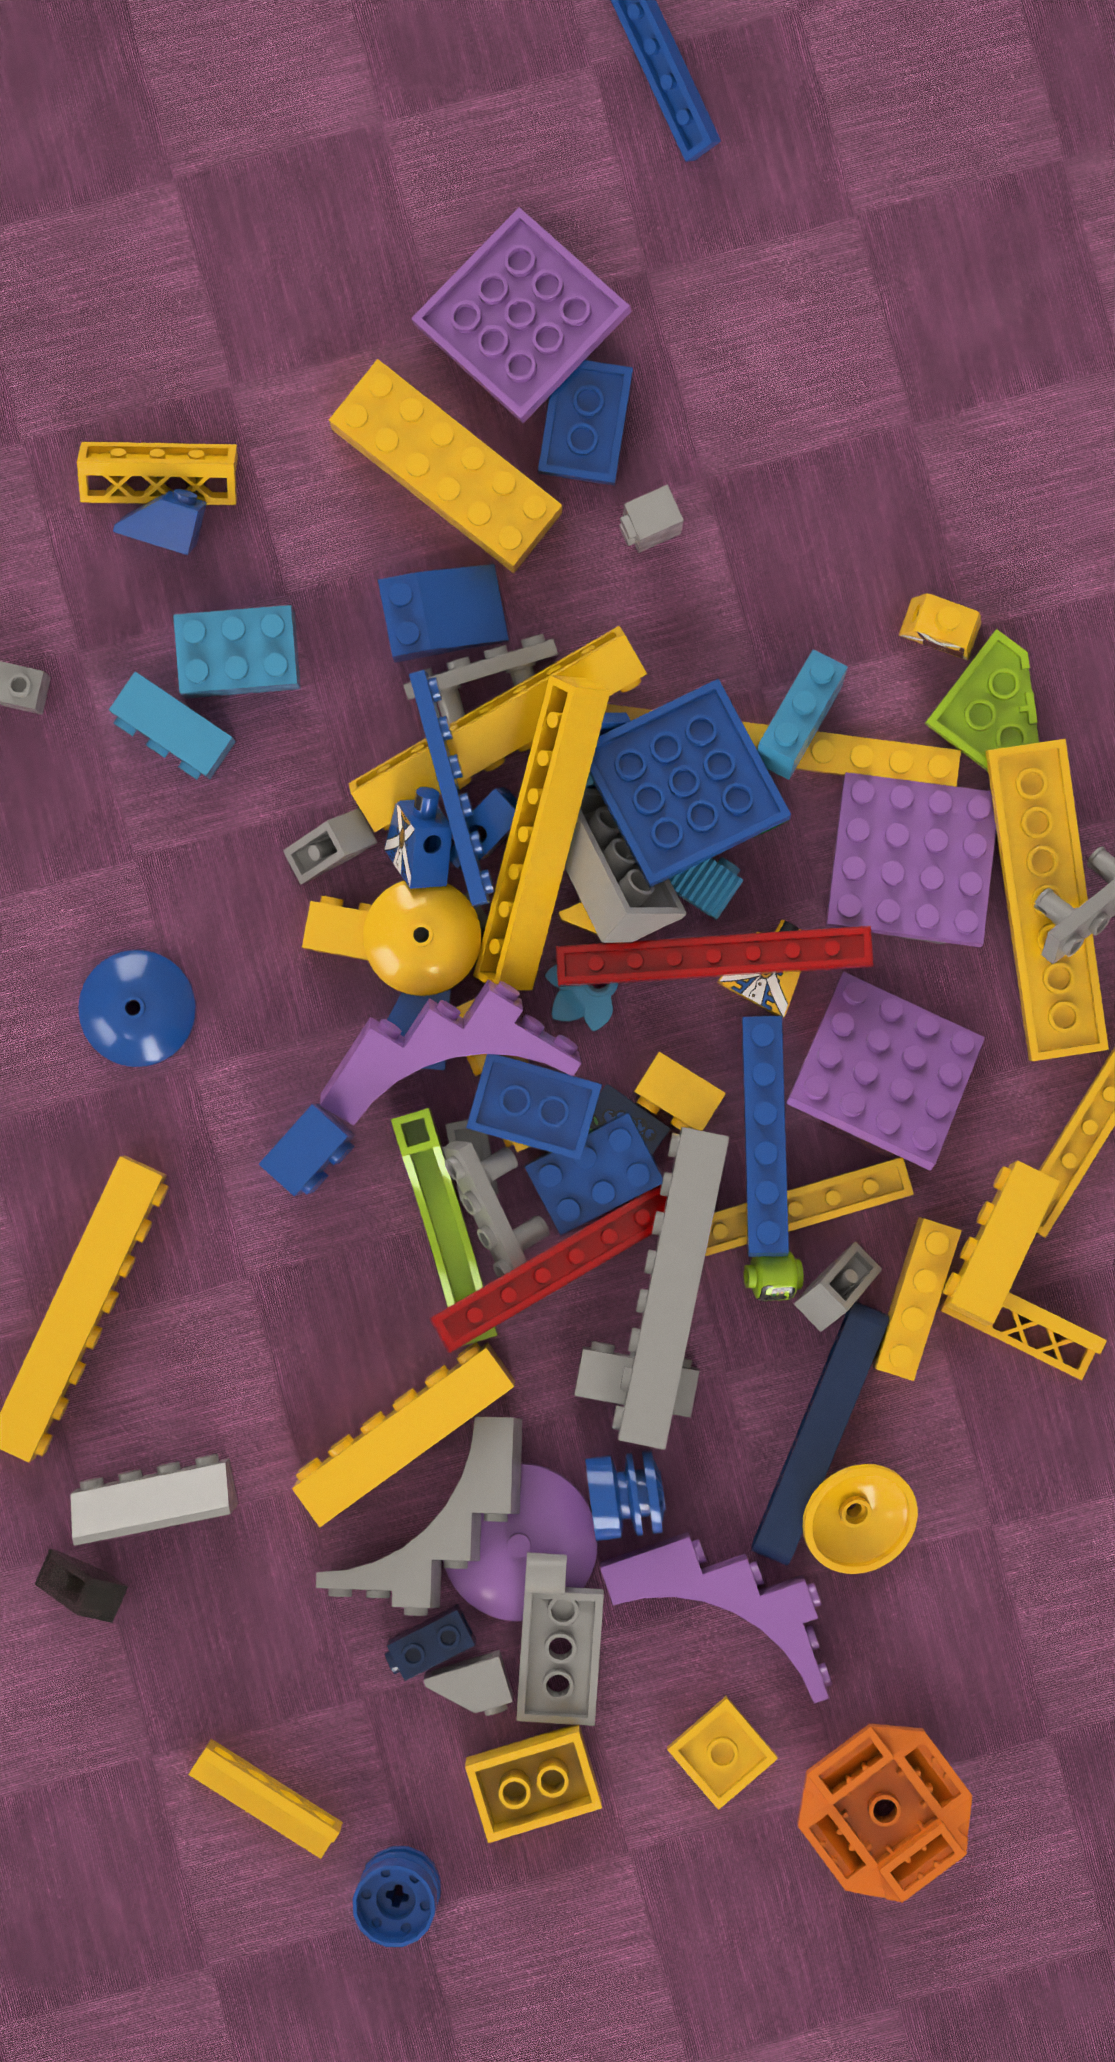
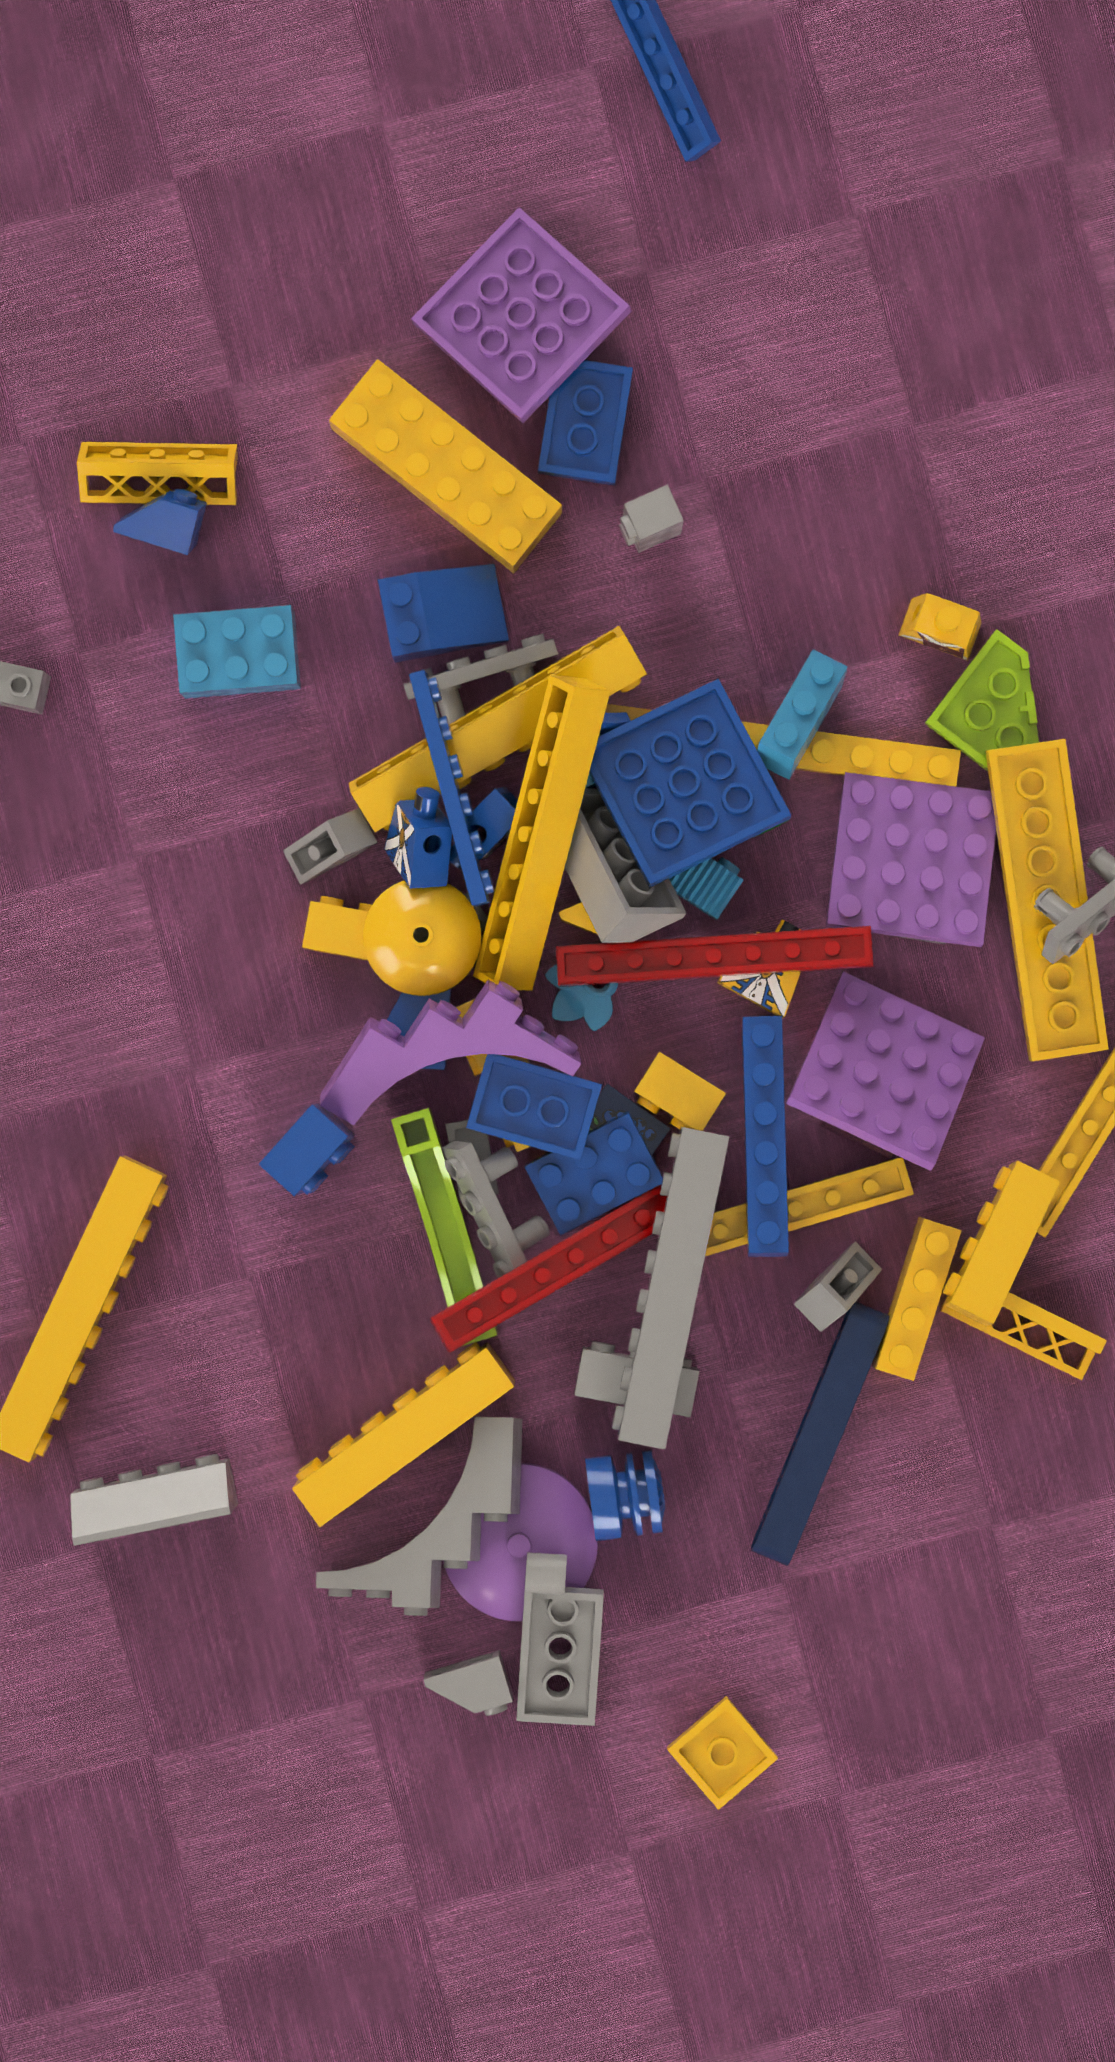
clear smoke slope [35,1548,128,1623] -> none
blue dish [78,950,196,1067] -> none
dark azure brick [109,671,236,780] -> none
yellow fence [188,1739,343,1859] -> none
blue wheel [352,1846,441,1947] -> none
dark blue brick [384,1604,476,1681] -> none
yellow brick [465,1725,602,1843] -> none
medium lavender arch [600,1532,832,1704] -> none
lime head [743,1251,804,1301] -> none
orange piece [797,1723,972,1903] -> none
yellow dish [802,1464,918,1574] -> none

